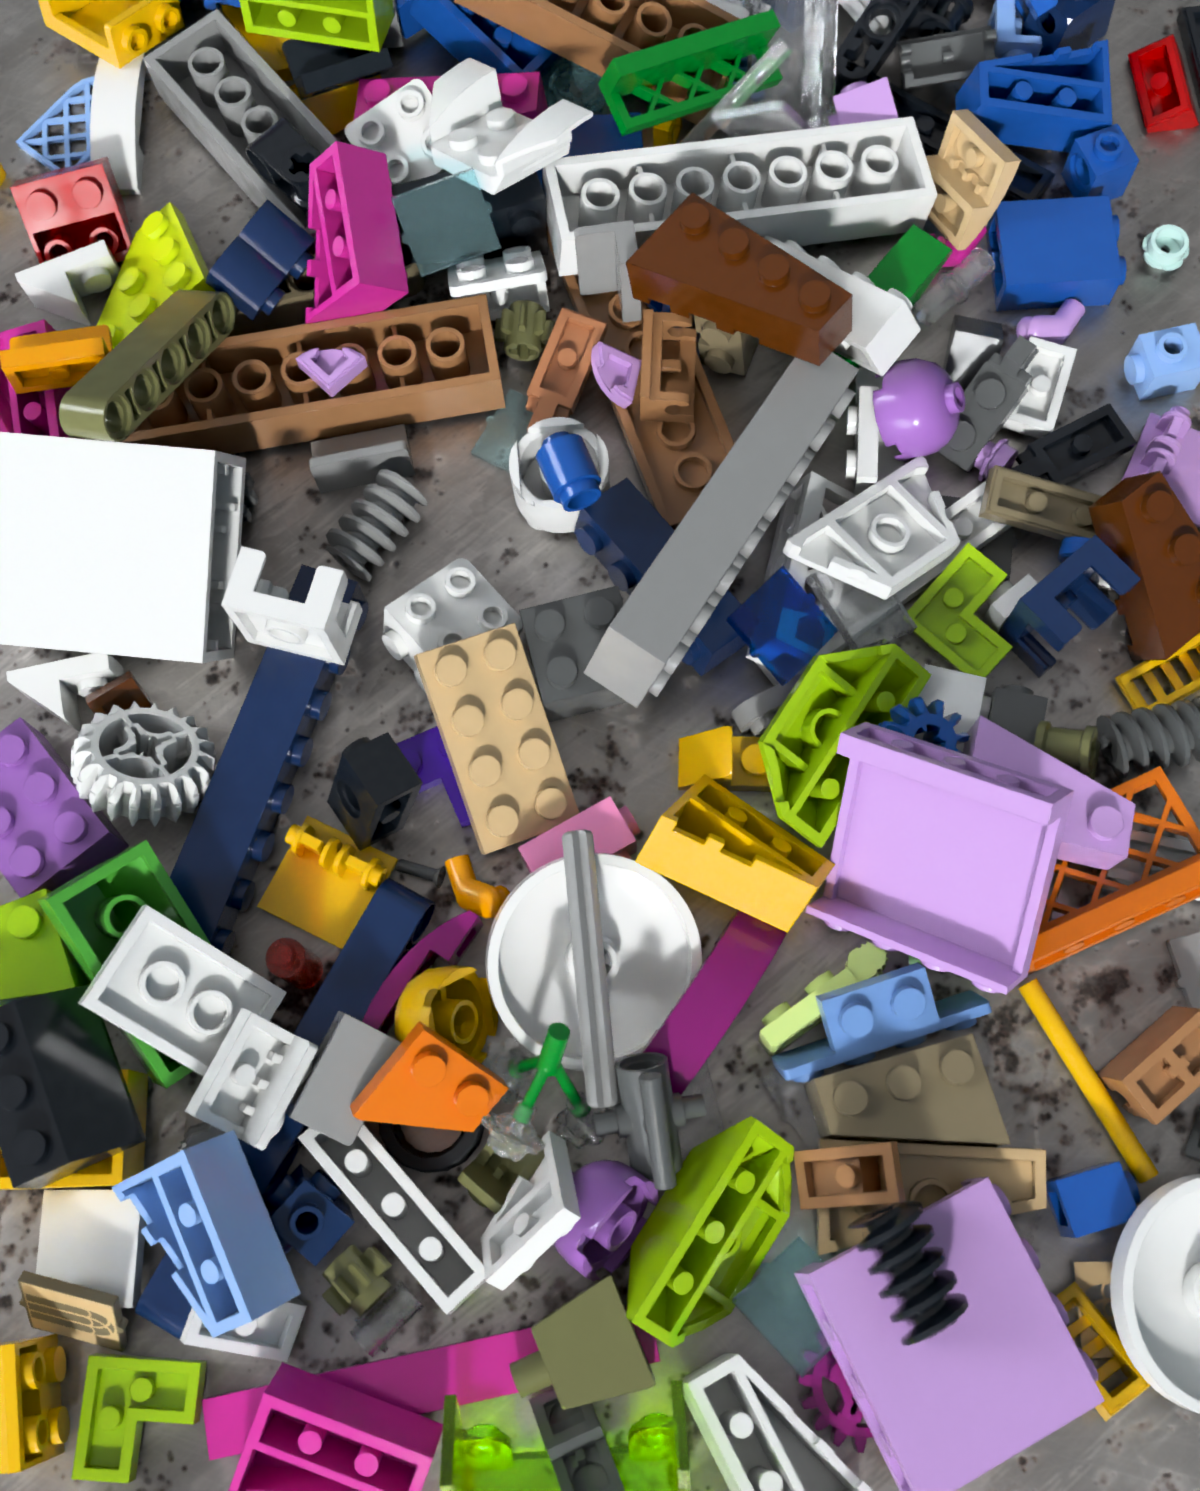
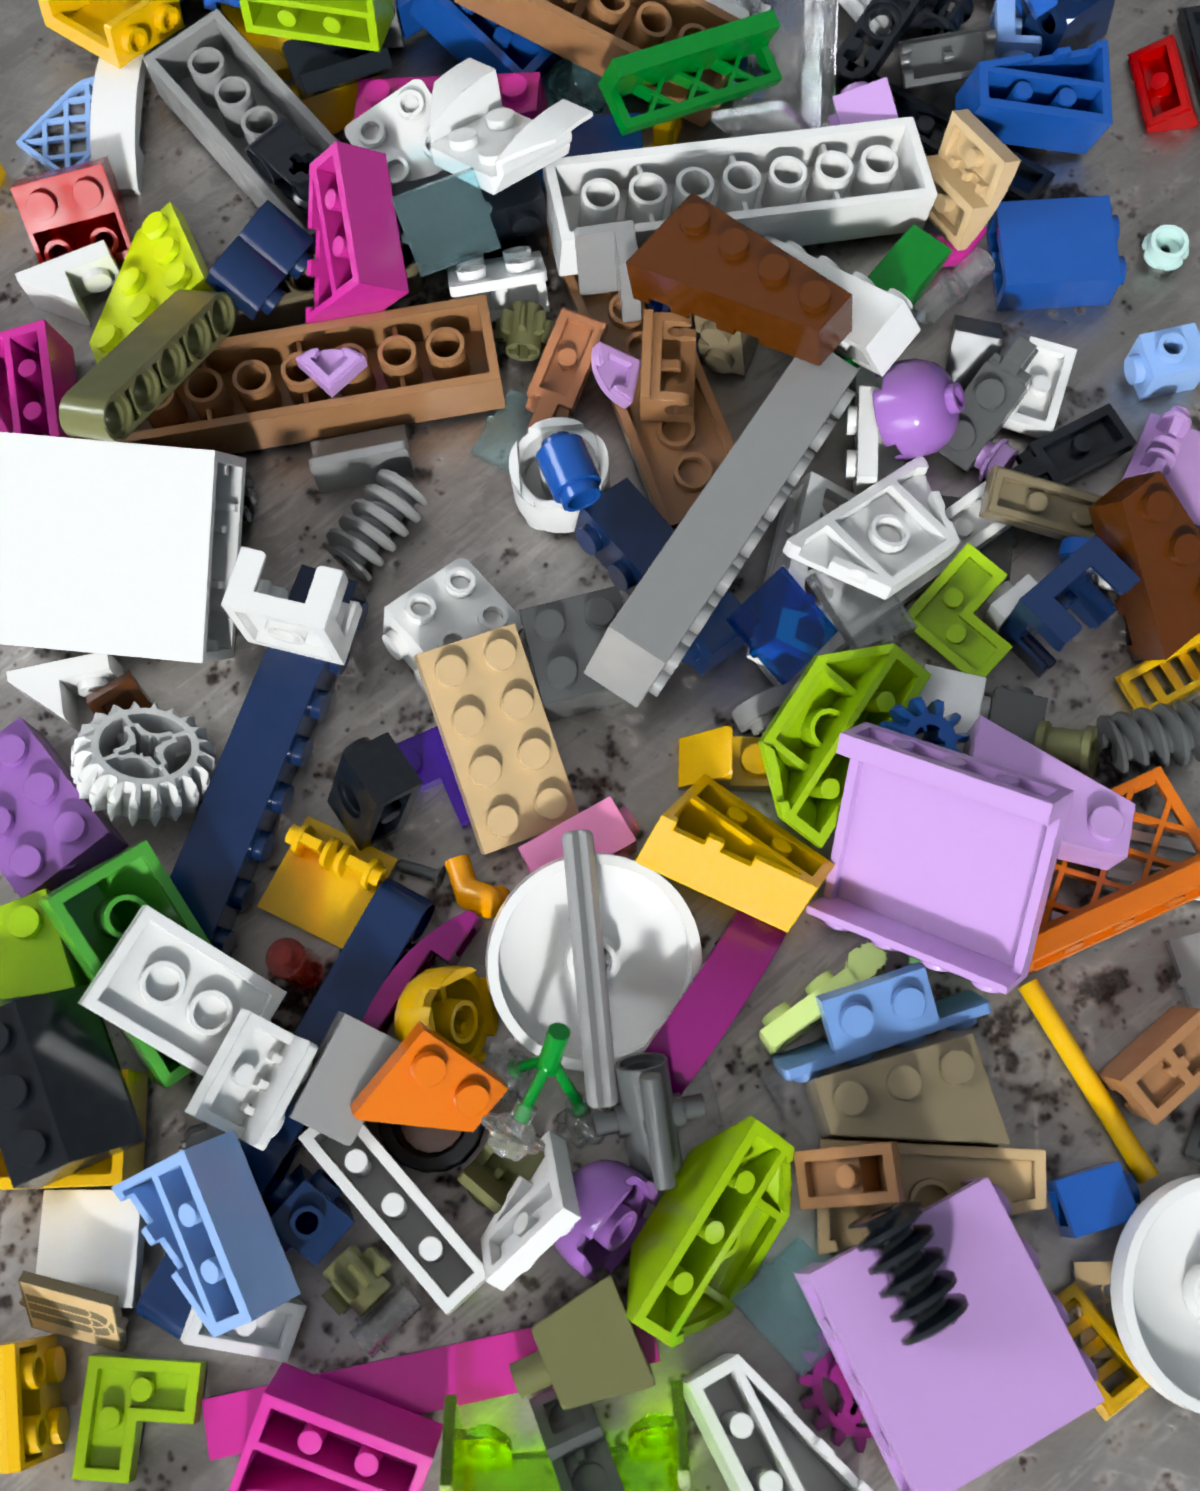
light orange panel [0,325,113,394] -> none
clear bar [679,37,793,144] -> none
lavender arm [1016,299,1085,345] -> none
blue brick [1061,123,1140,200] -> none

